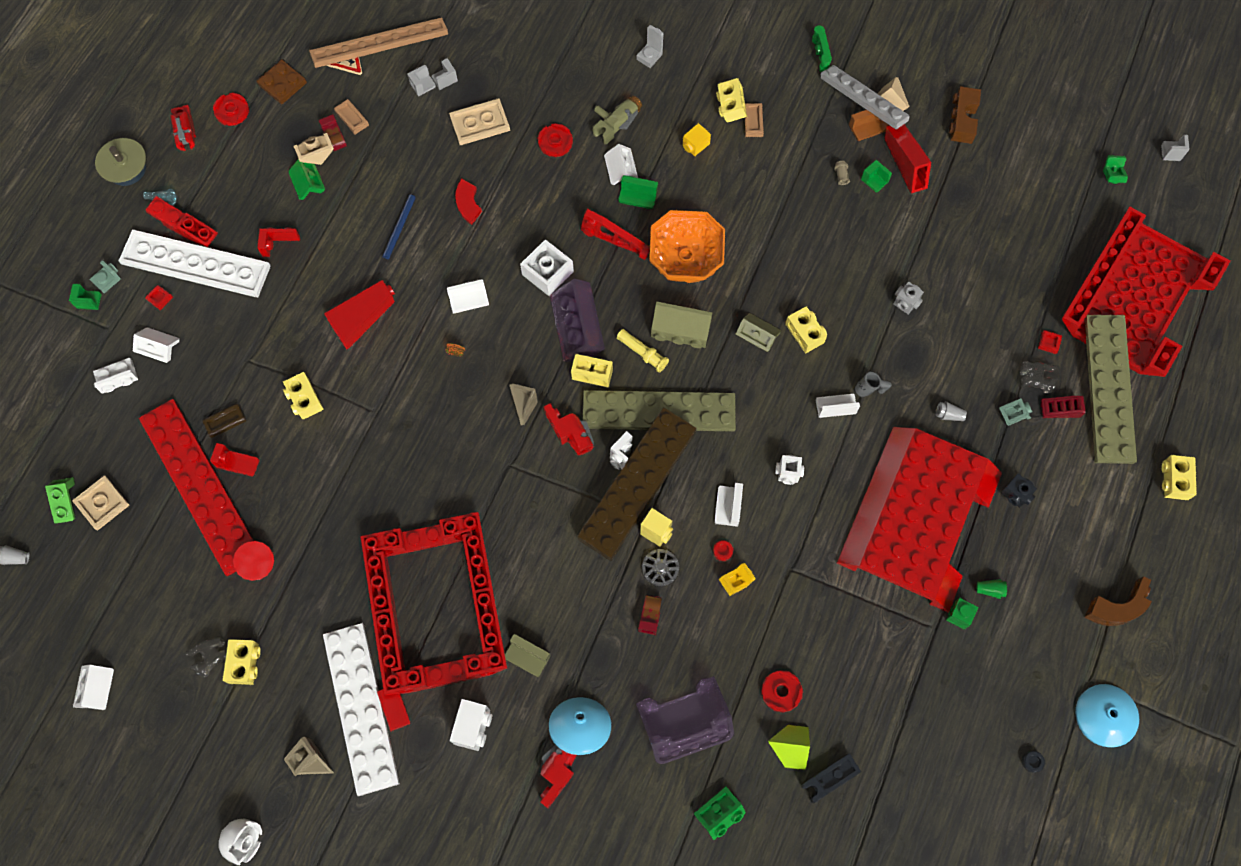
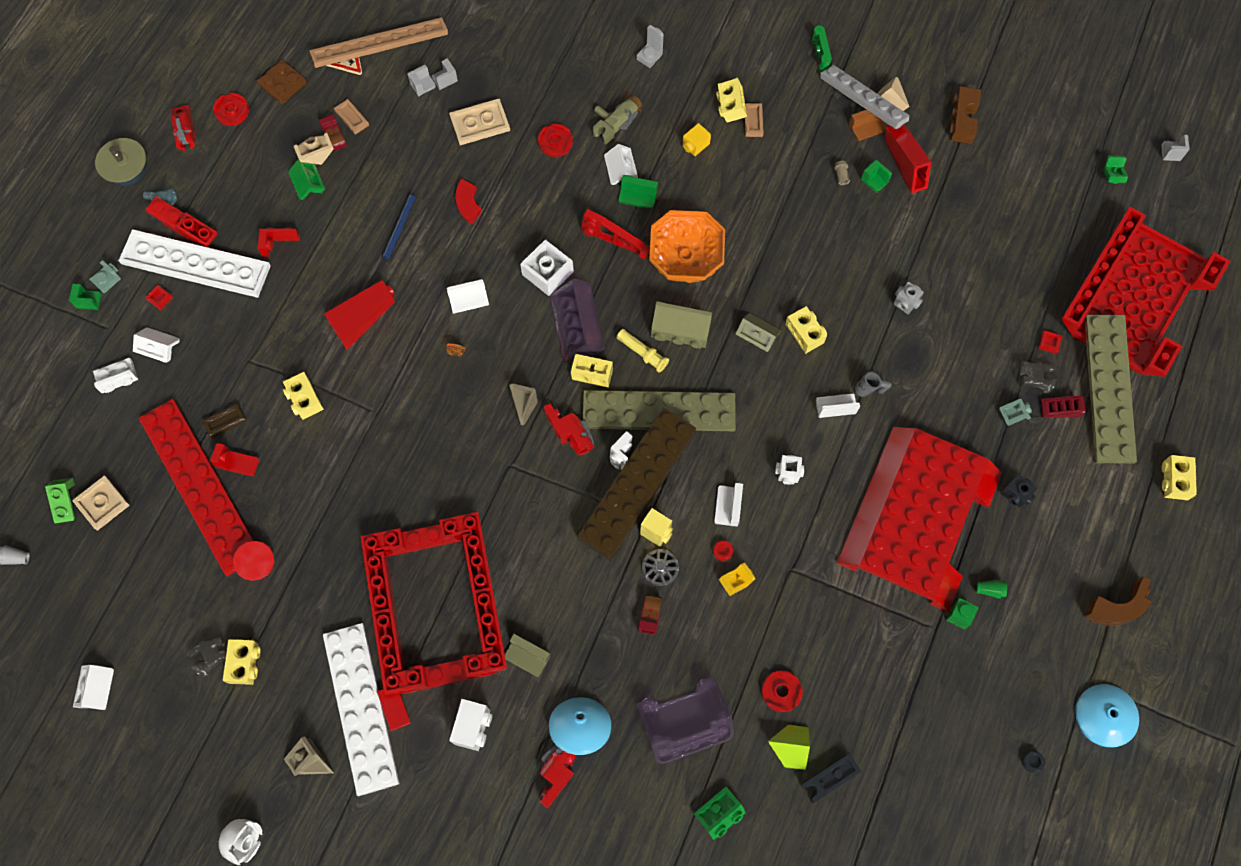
light grey cone [936,401,967,421] -> none

